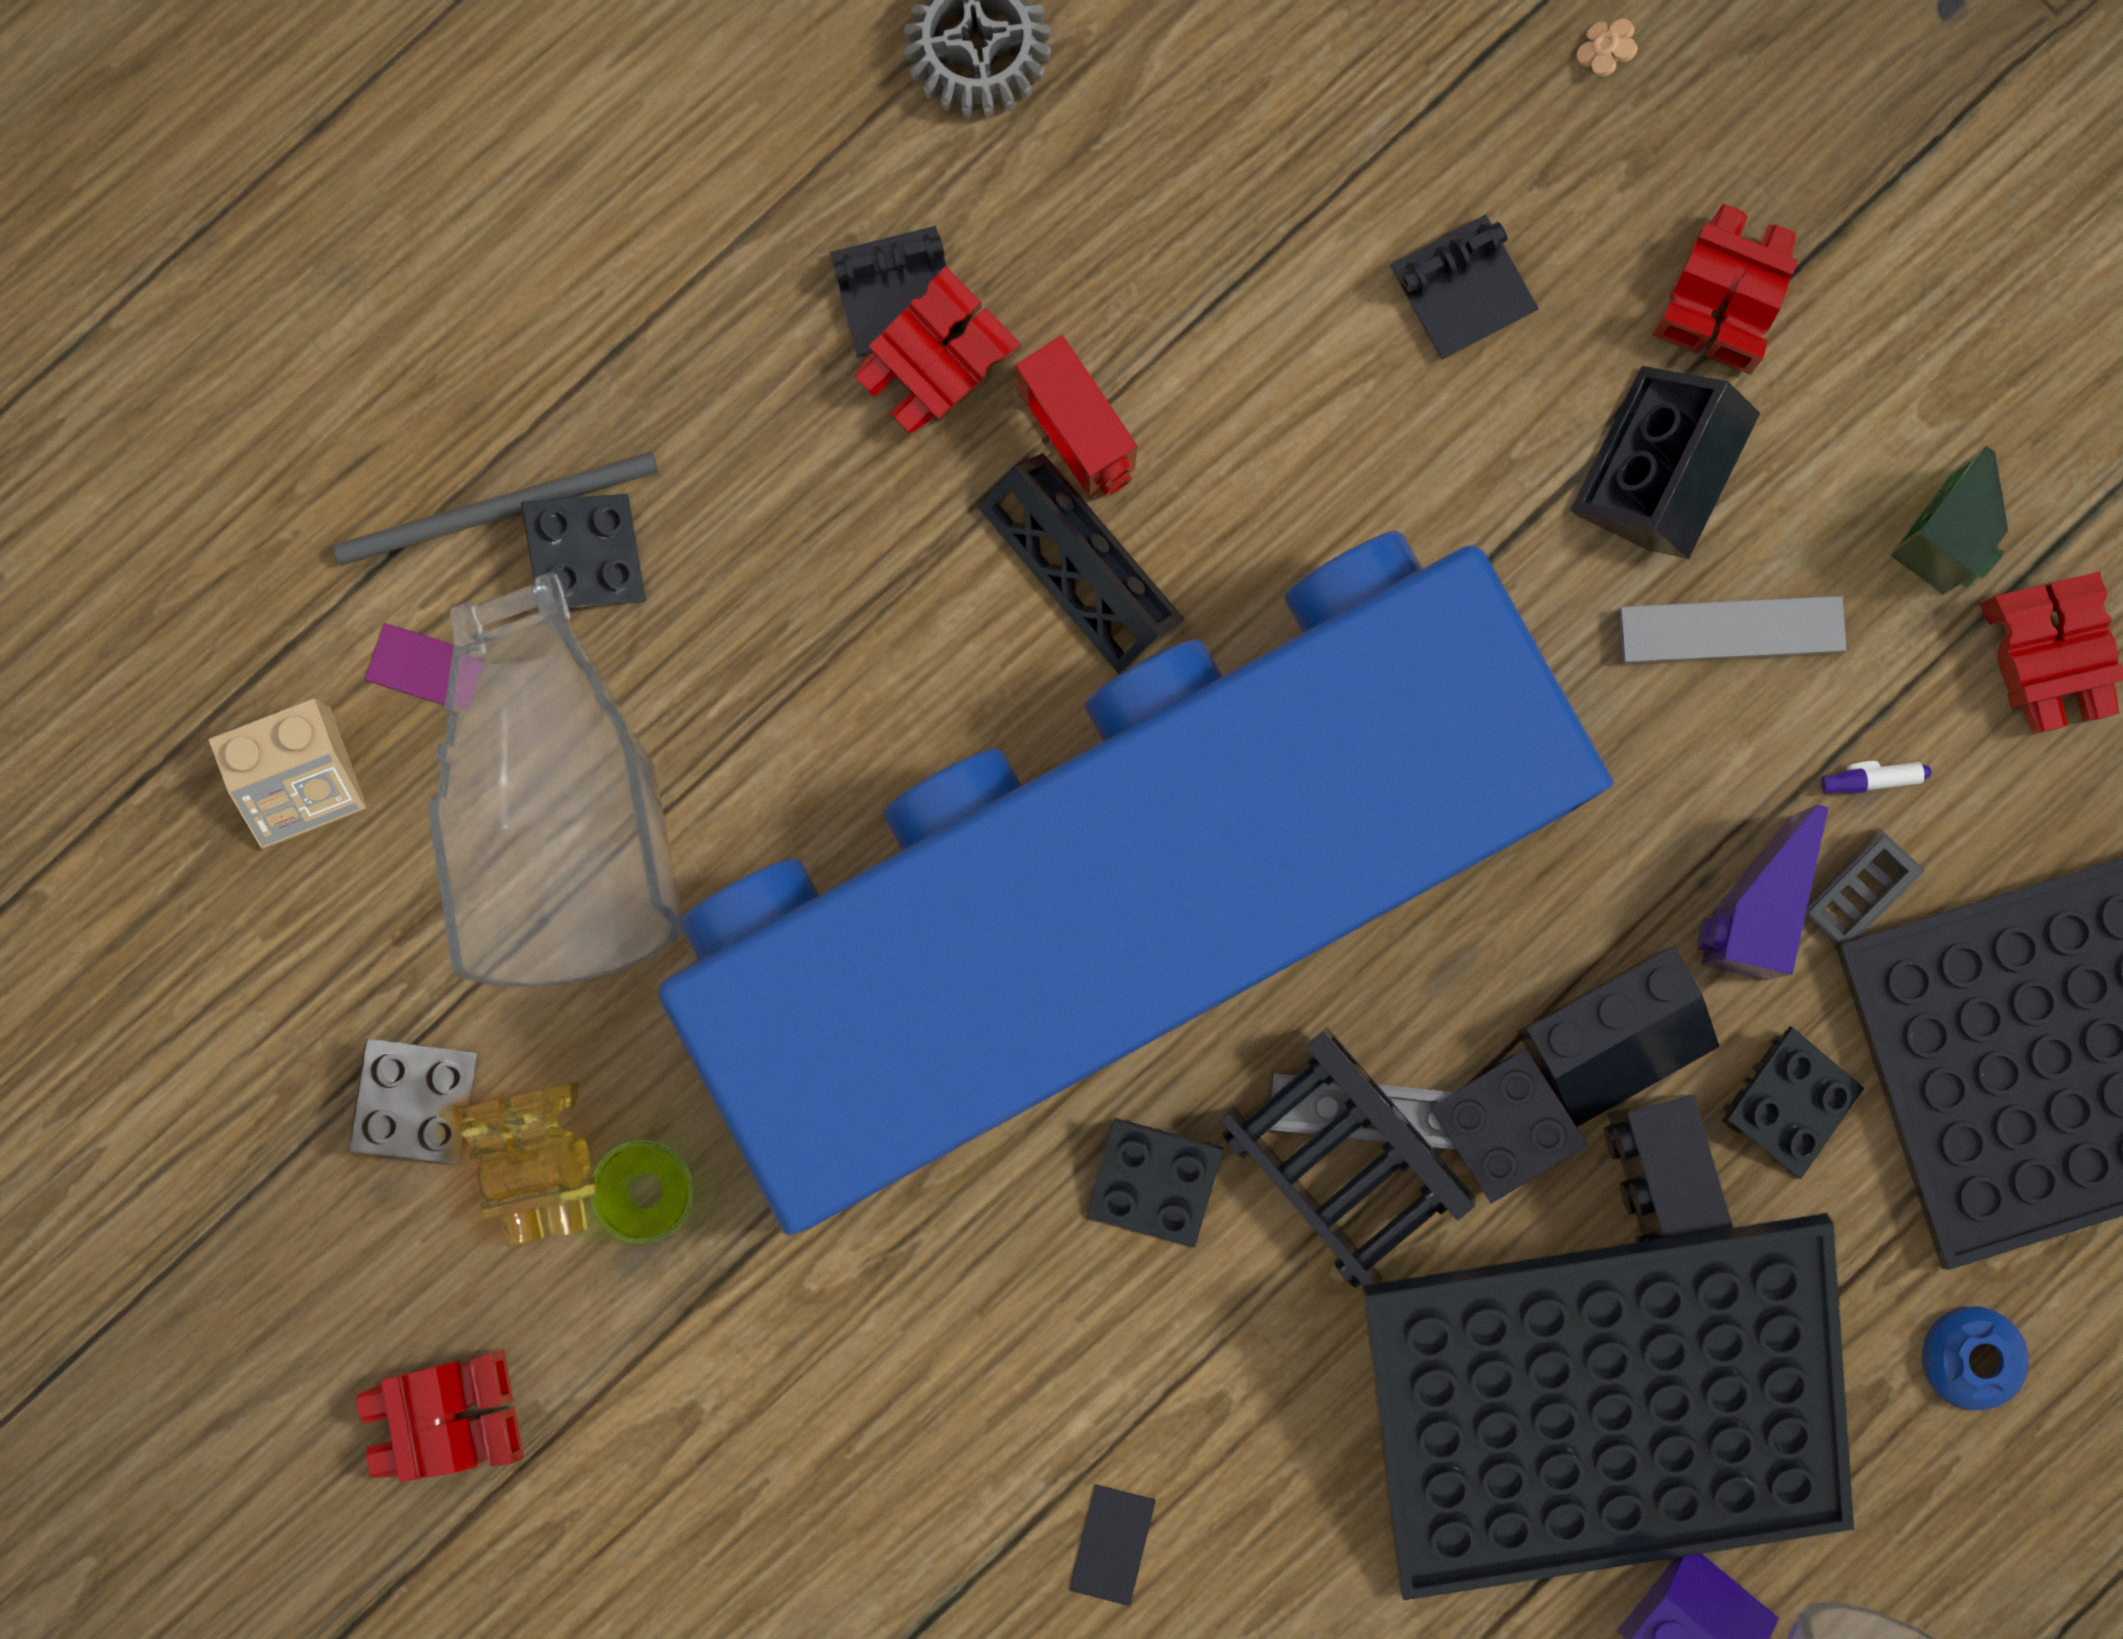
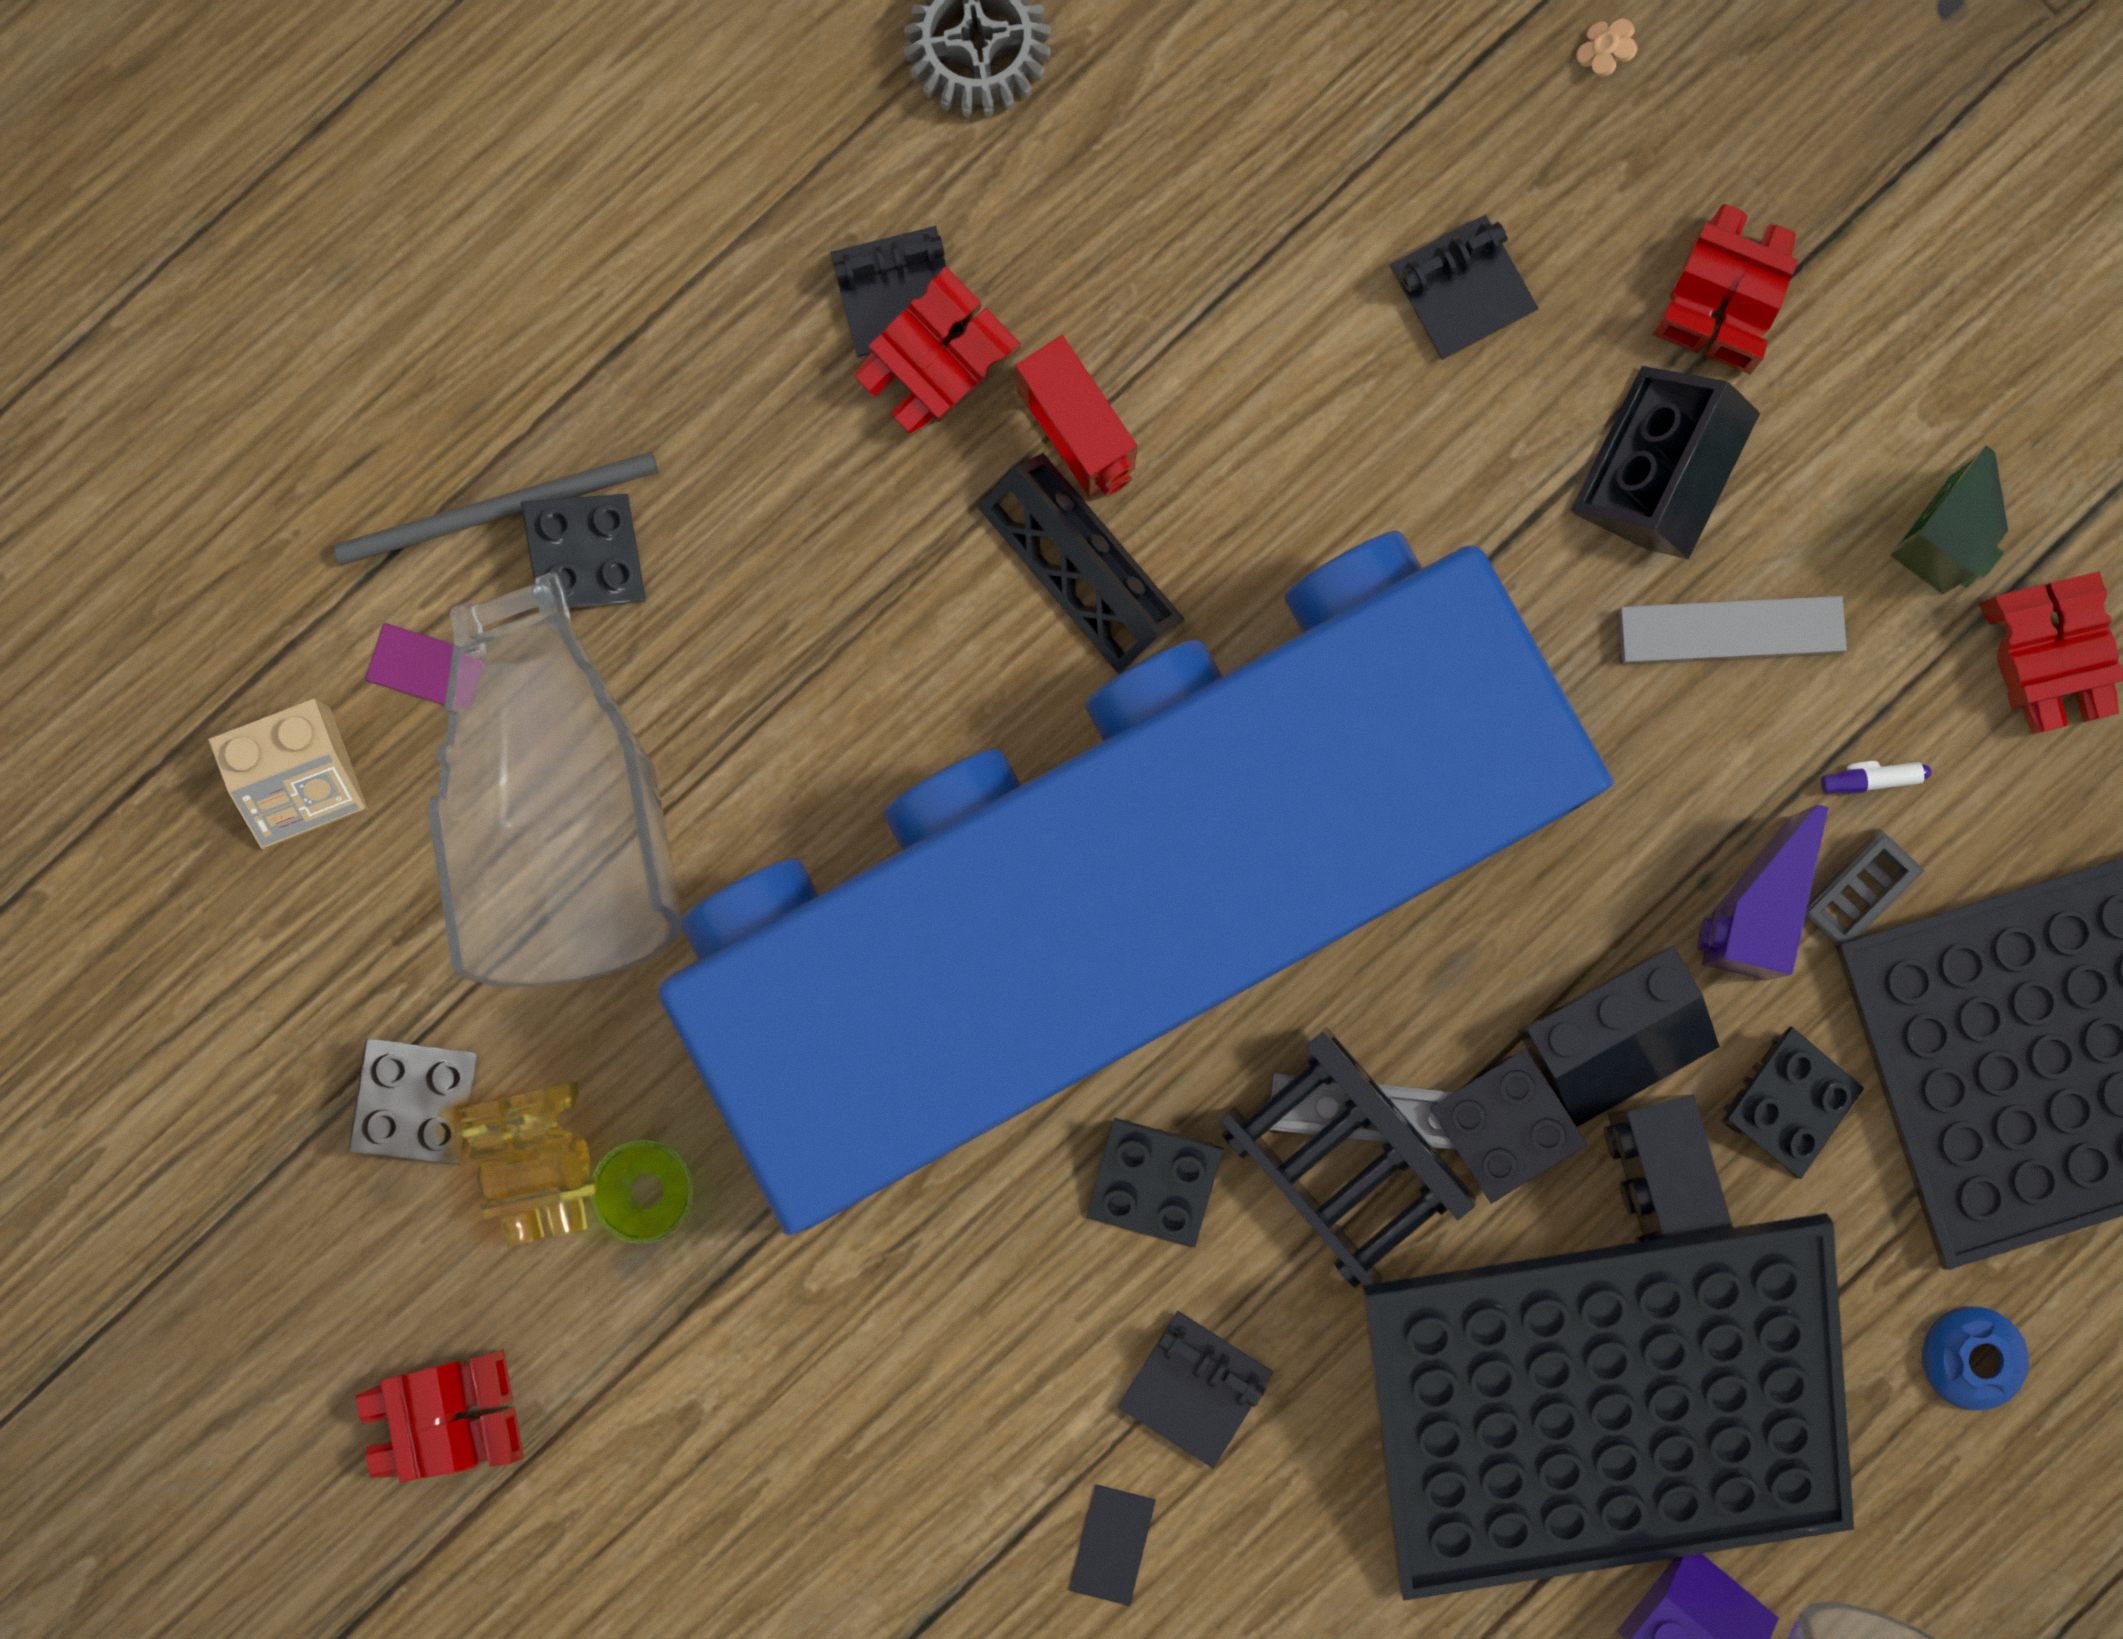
none -> black hinge [1117,1310,1273,1469]

